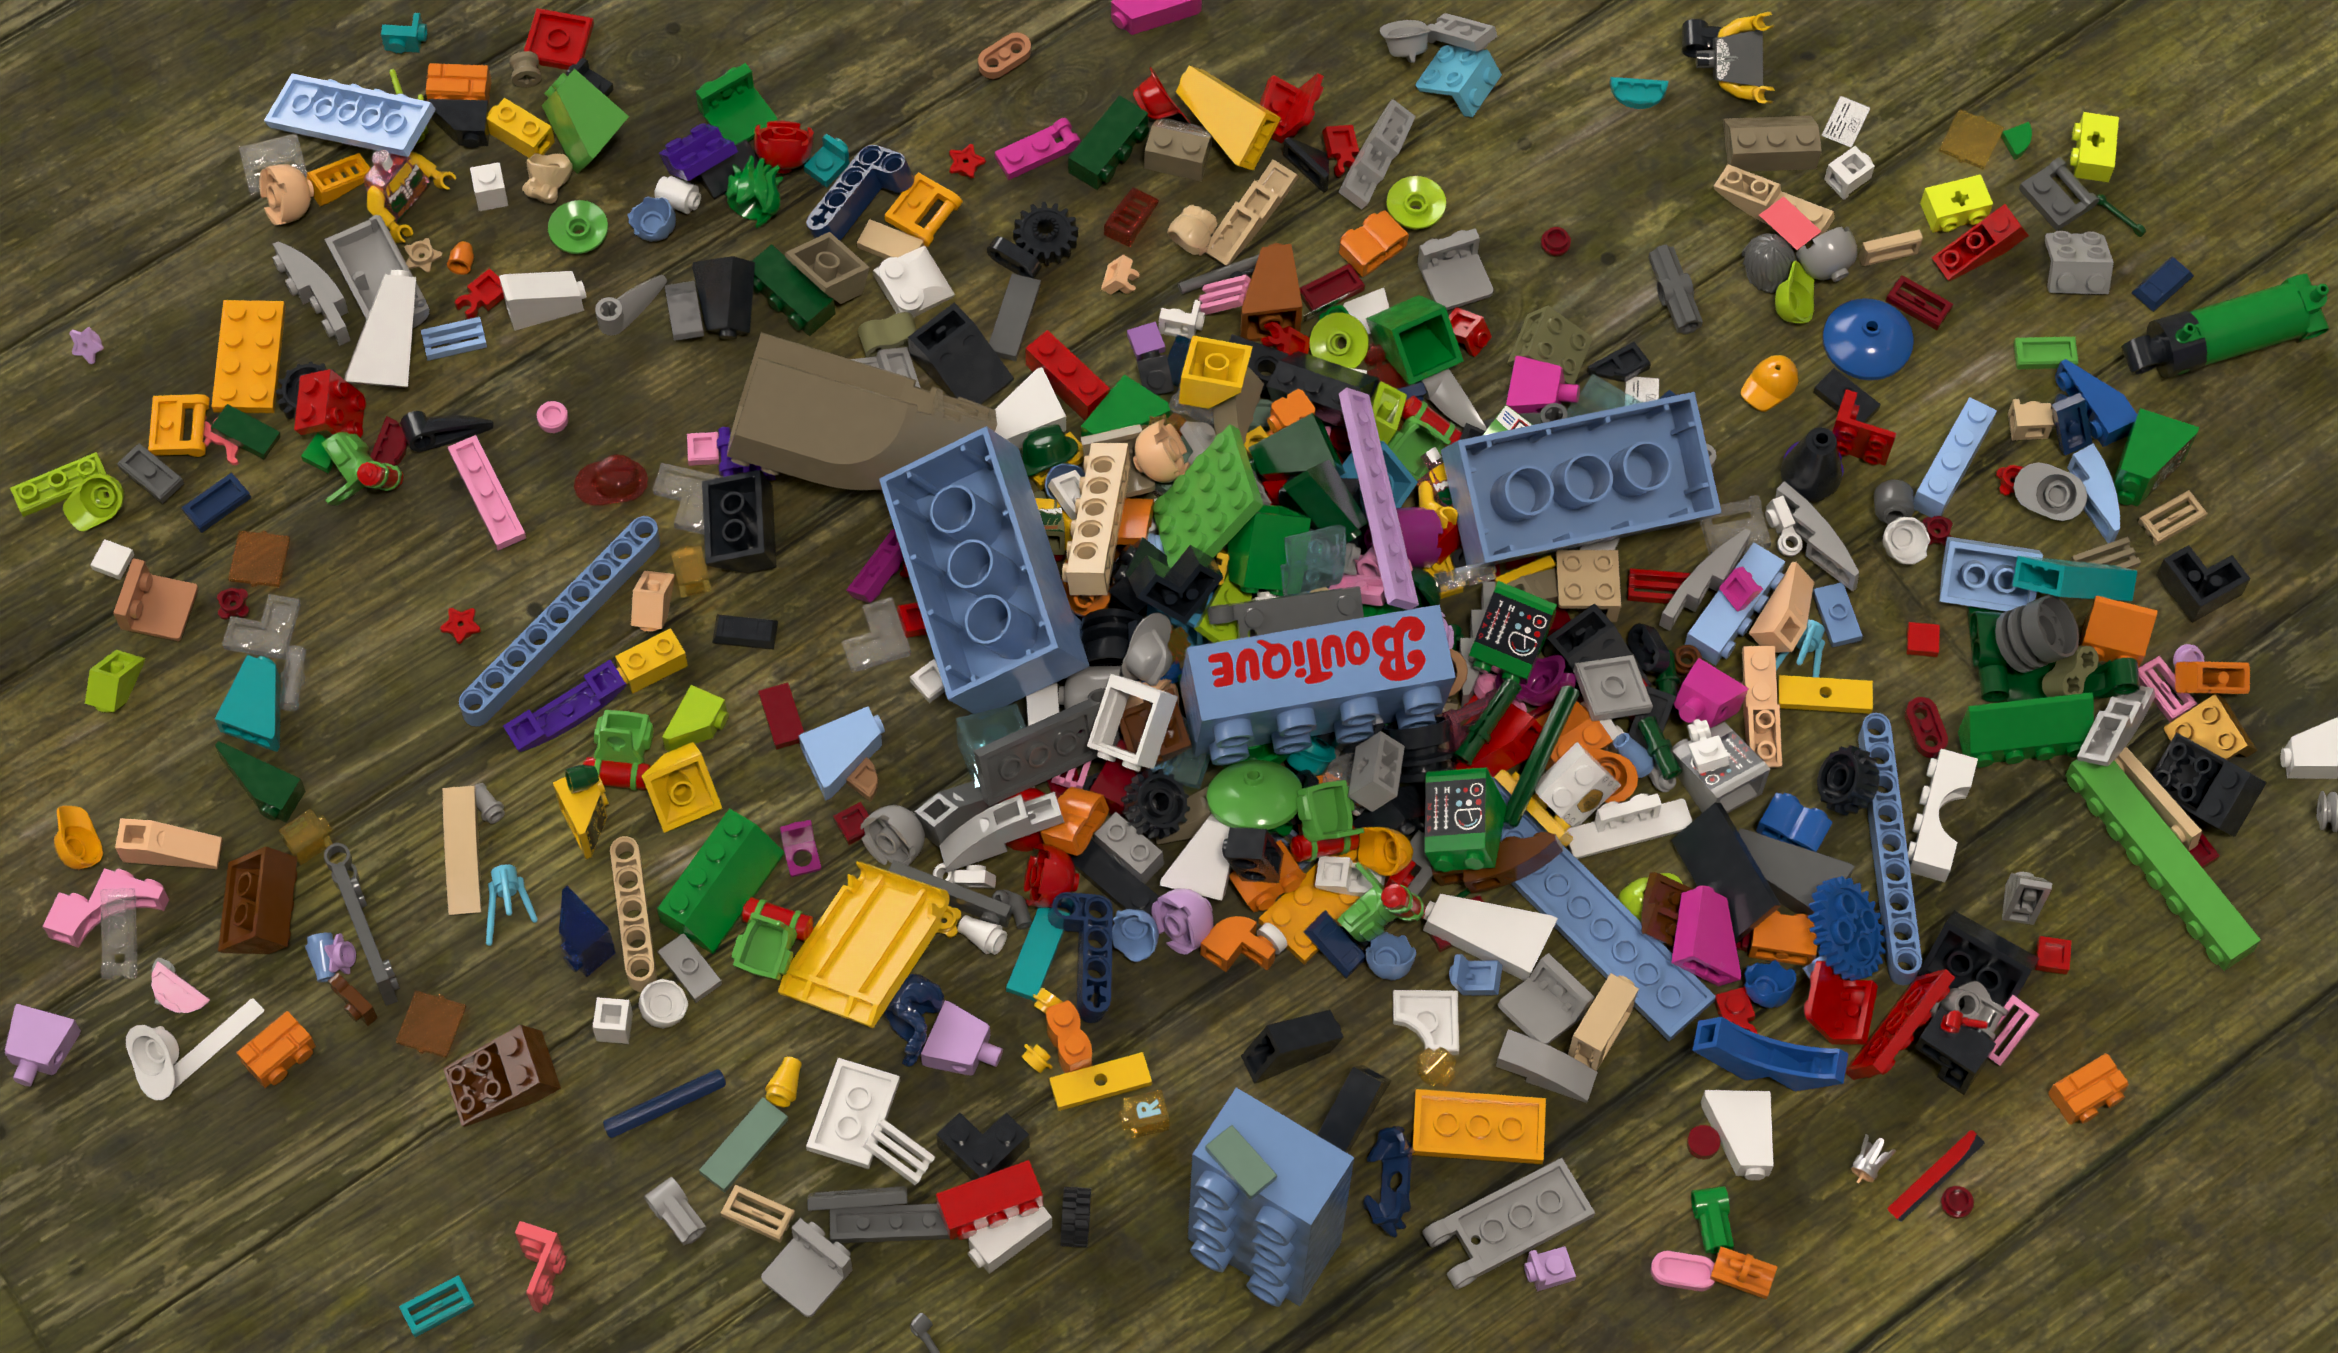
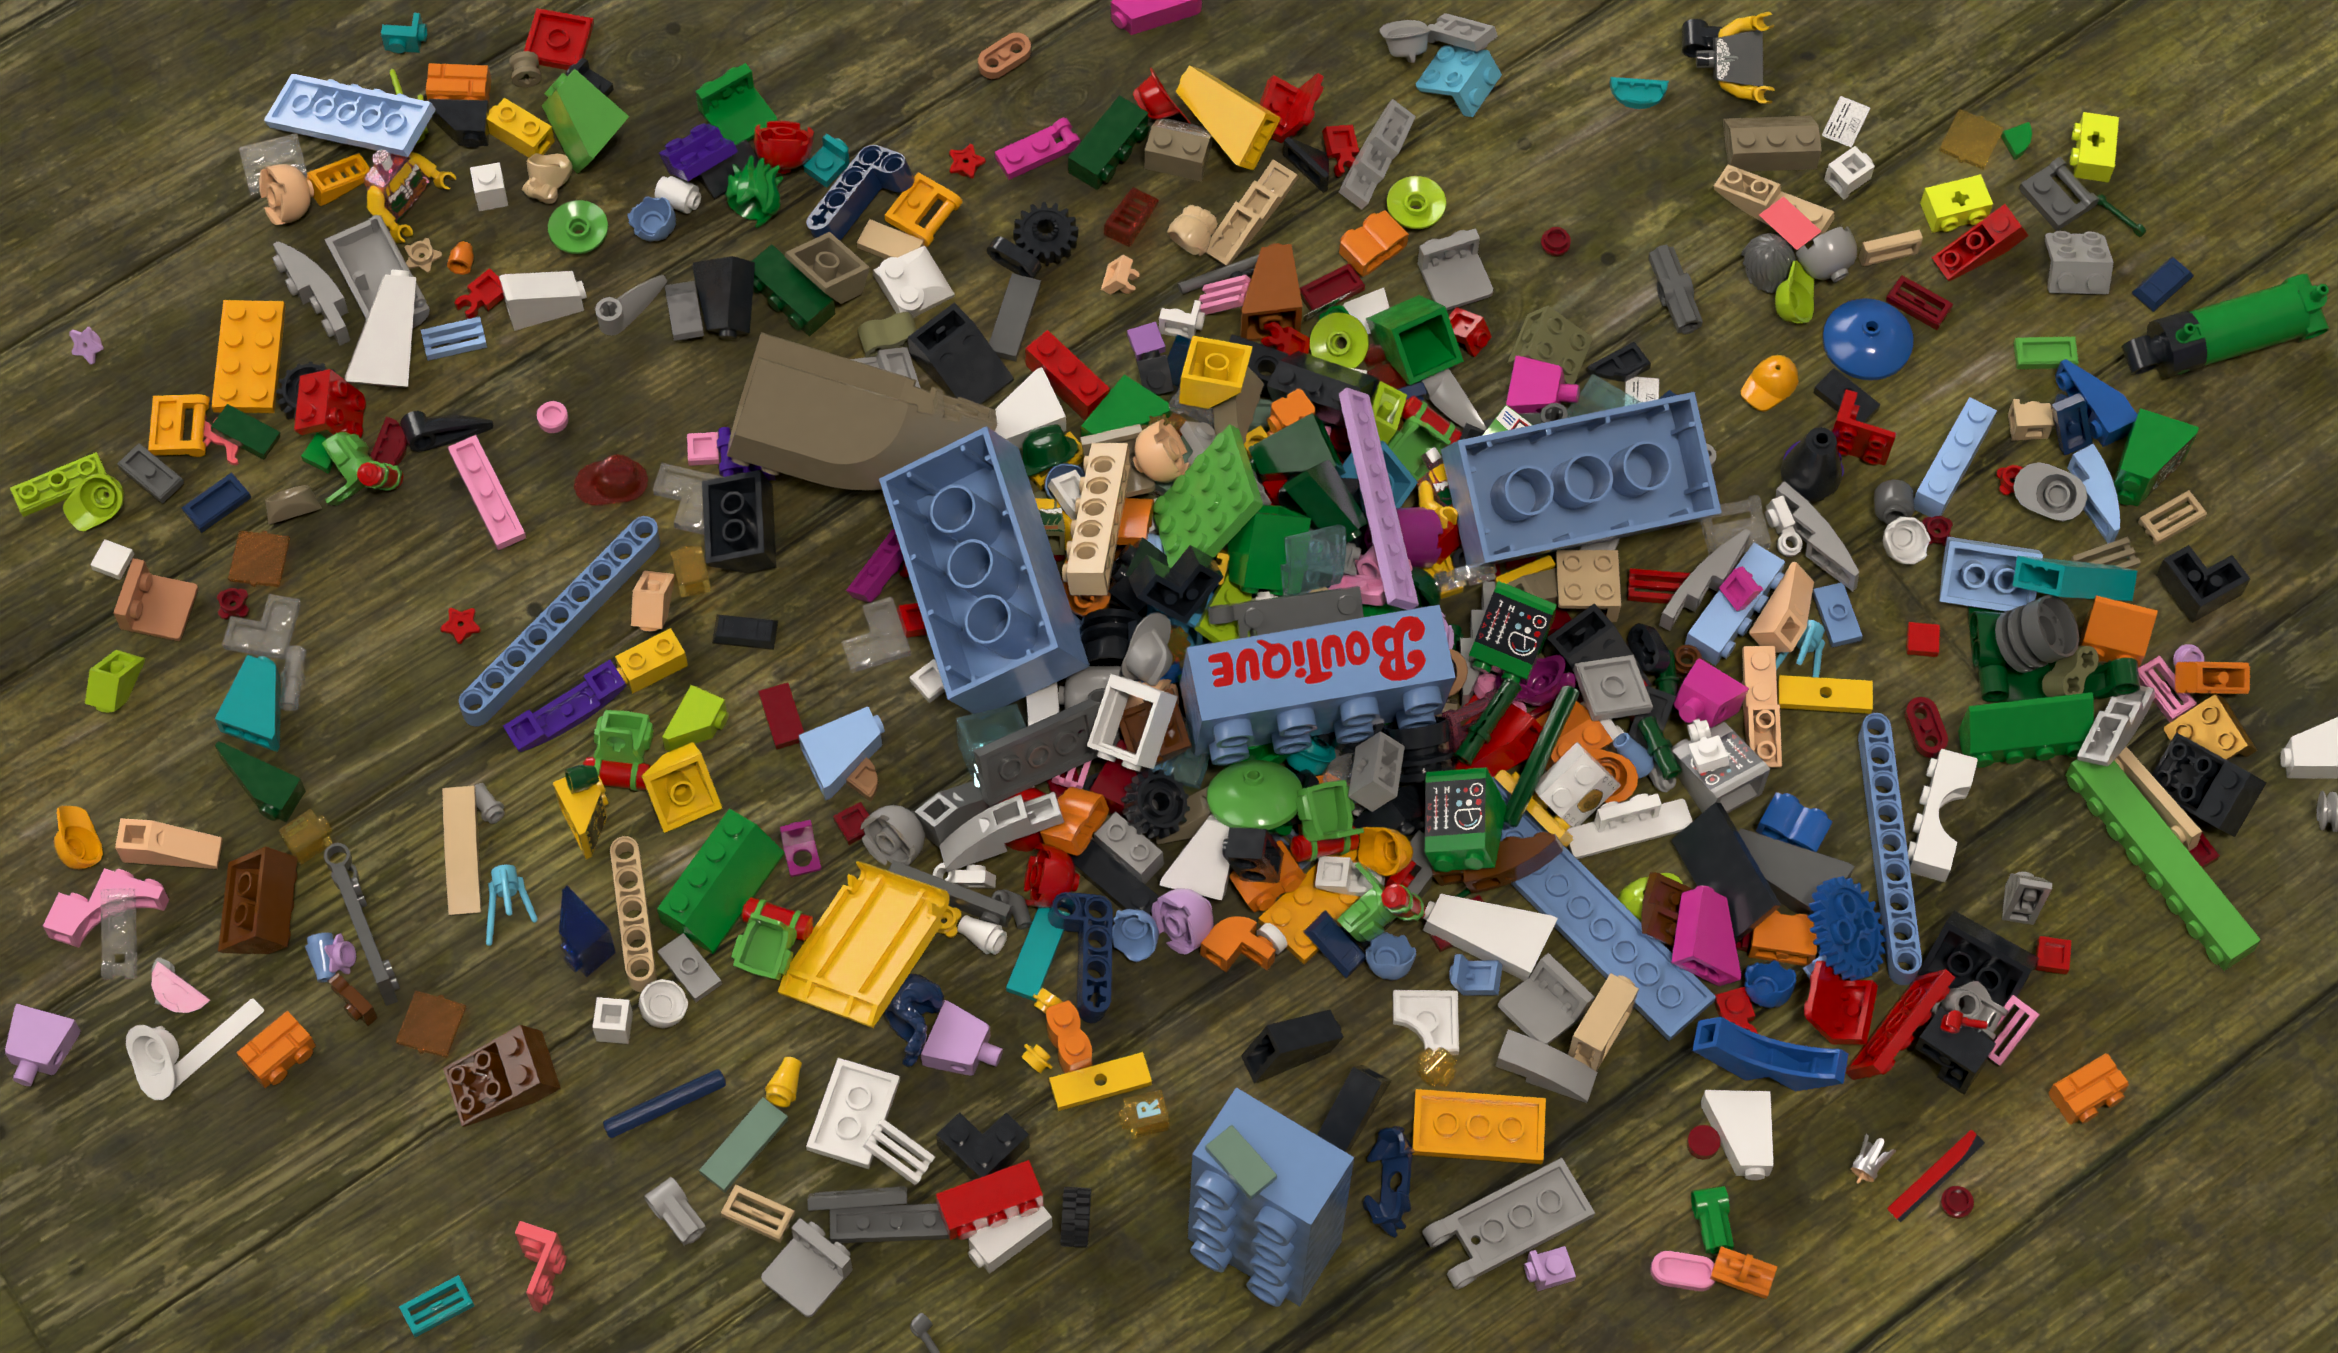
black gear [1817,745,1880,816] -> none
none -> dark tan piece [265,485,322,525]

